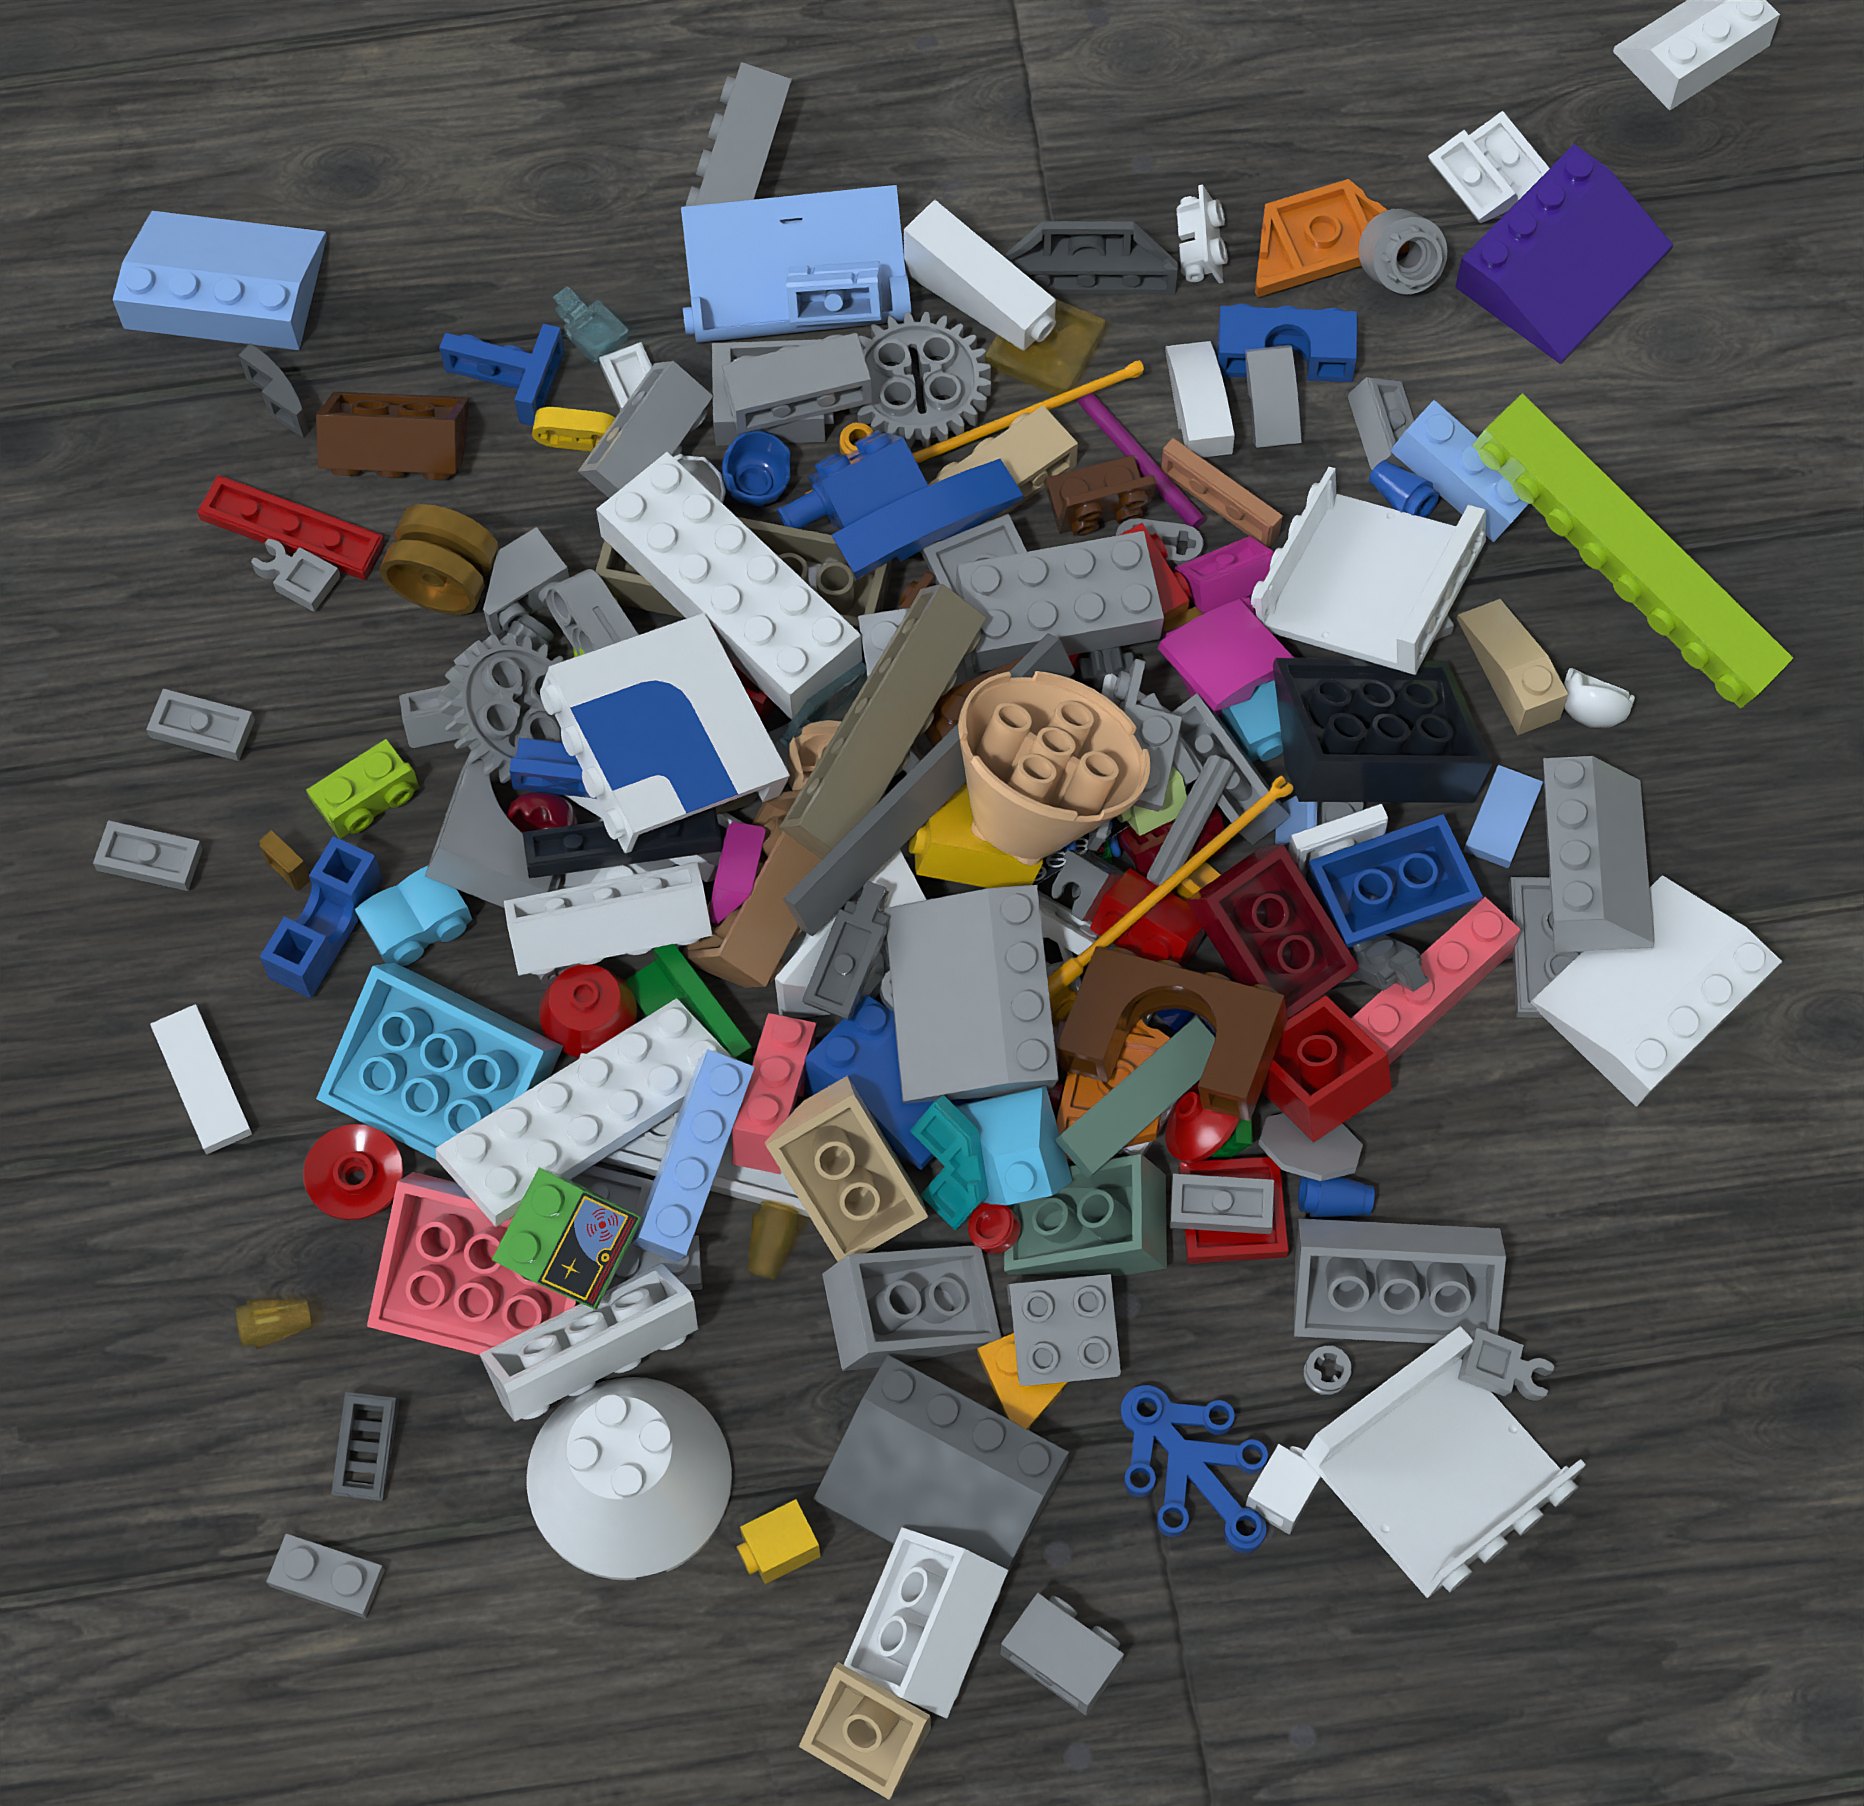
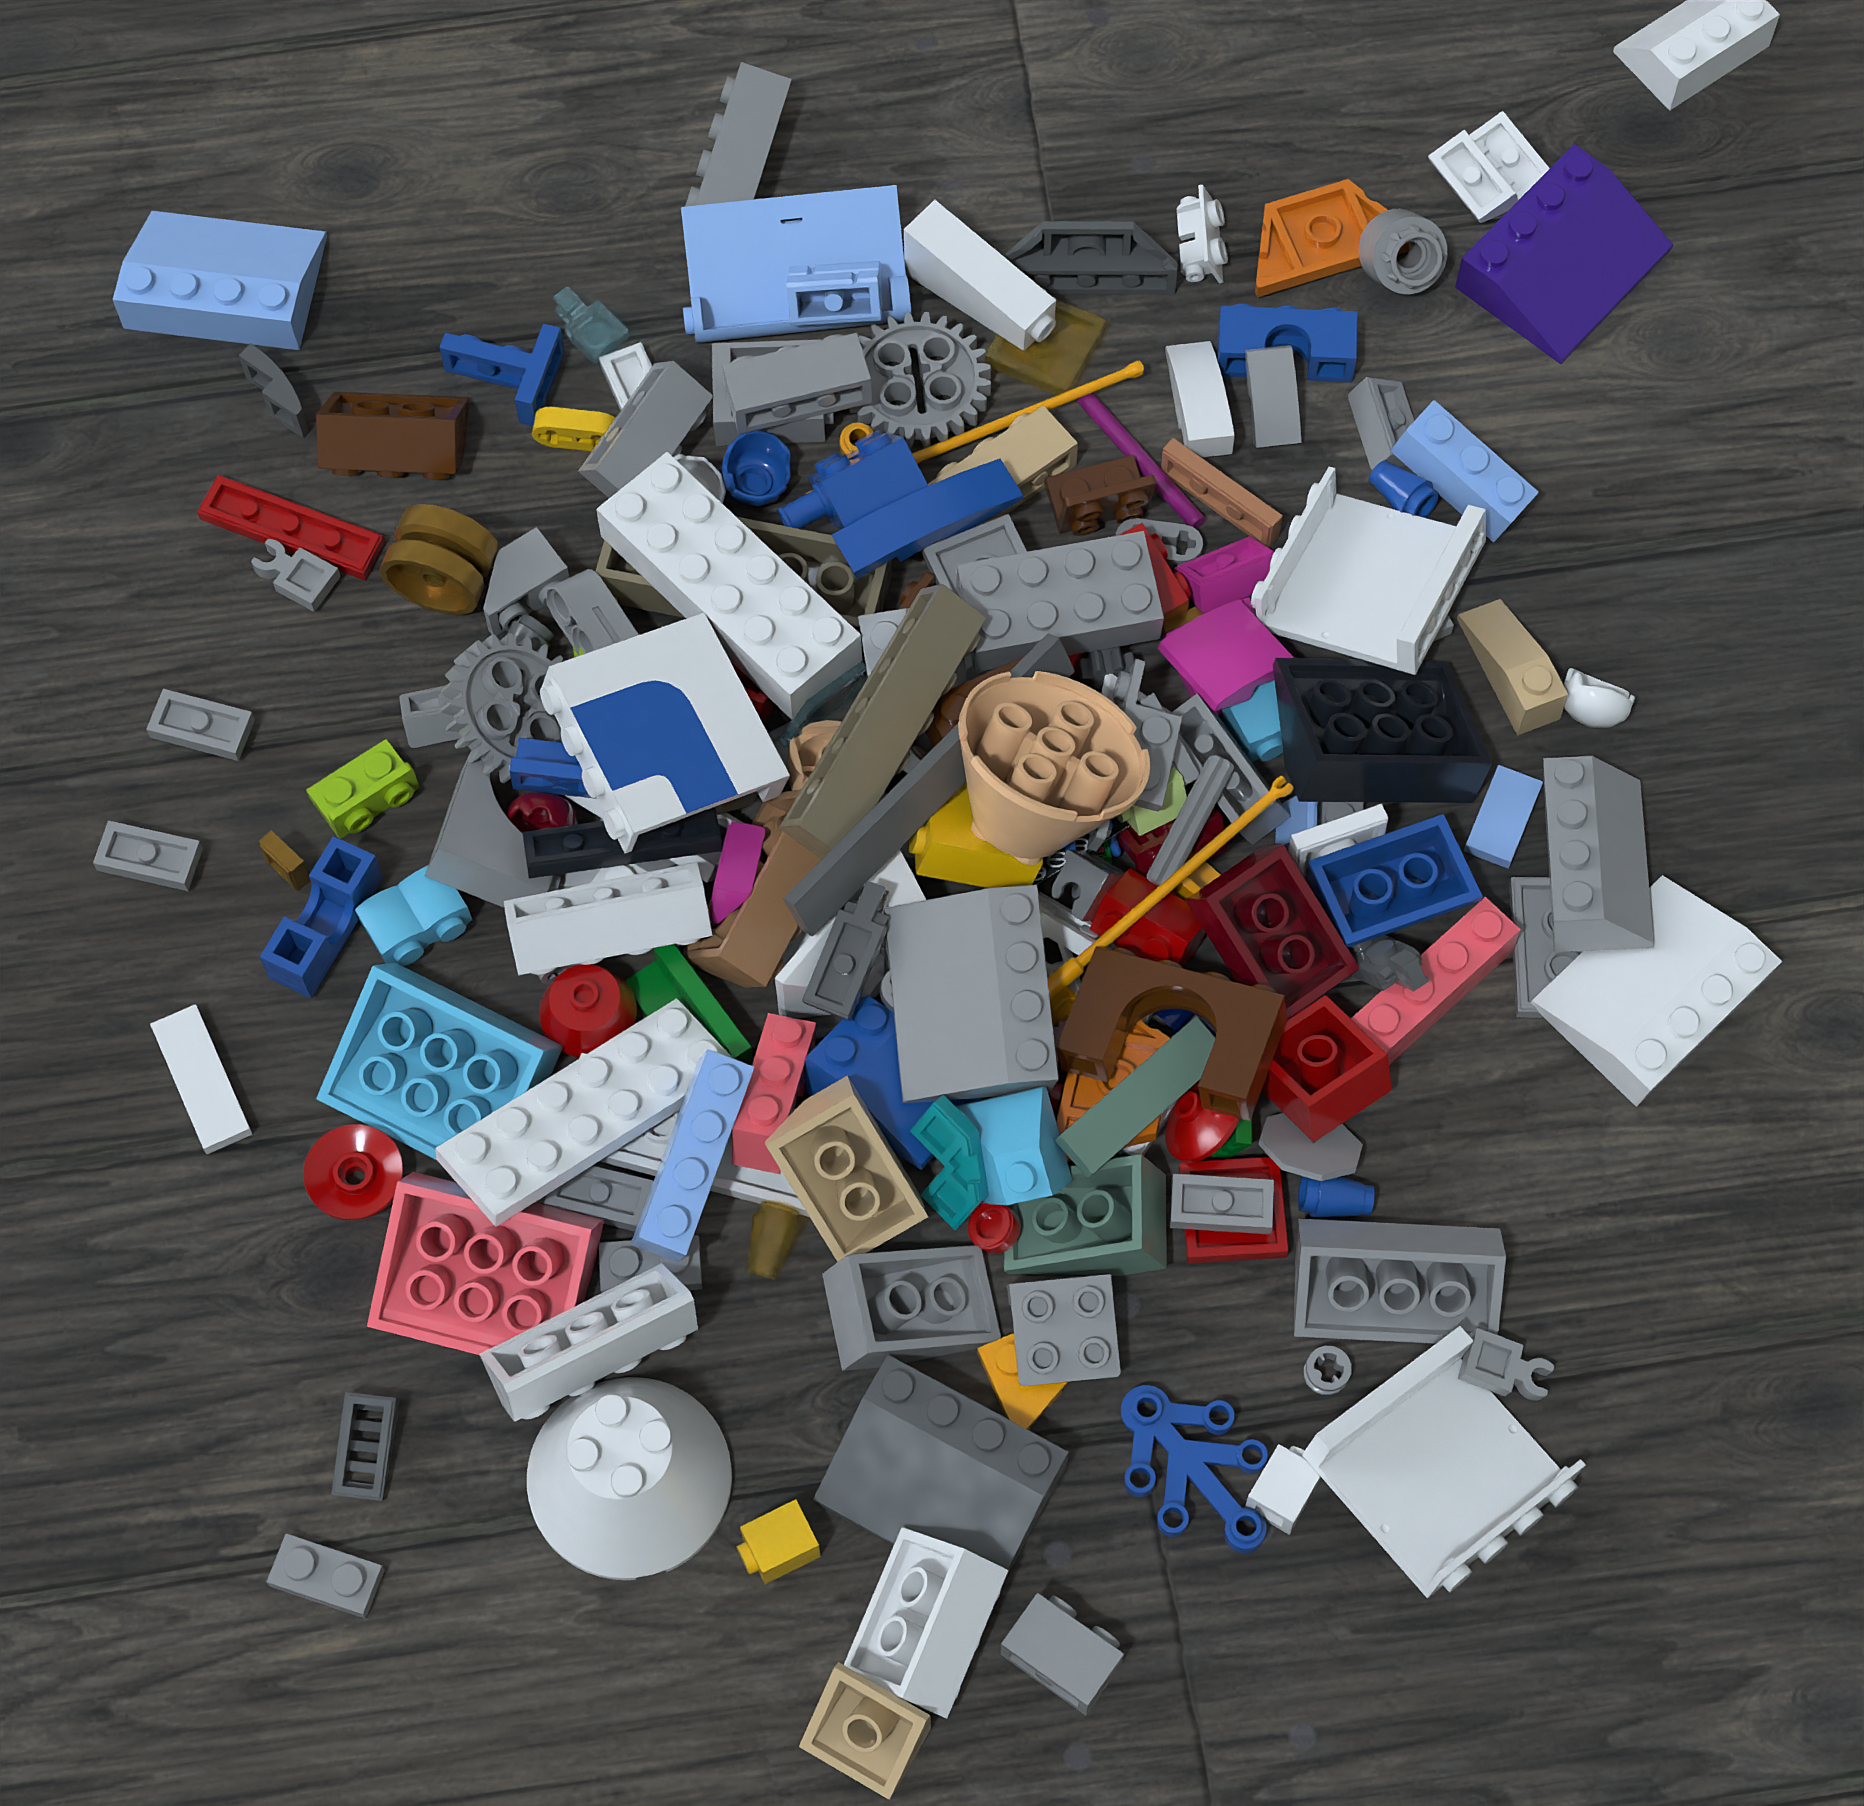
clear yellow cone [235,1299,312,1350] -> none
slope [492,1167,643,1310] -> none
lime brick [1472,393,1793,709] -> none

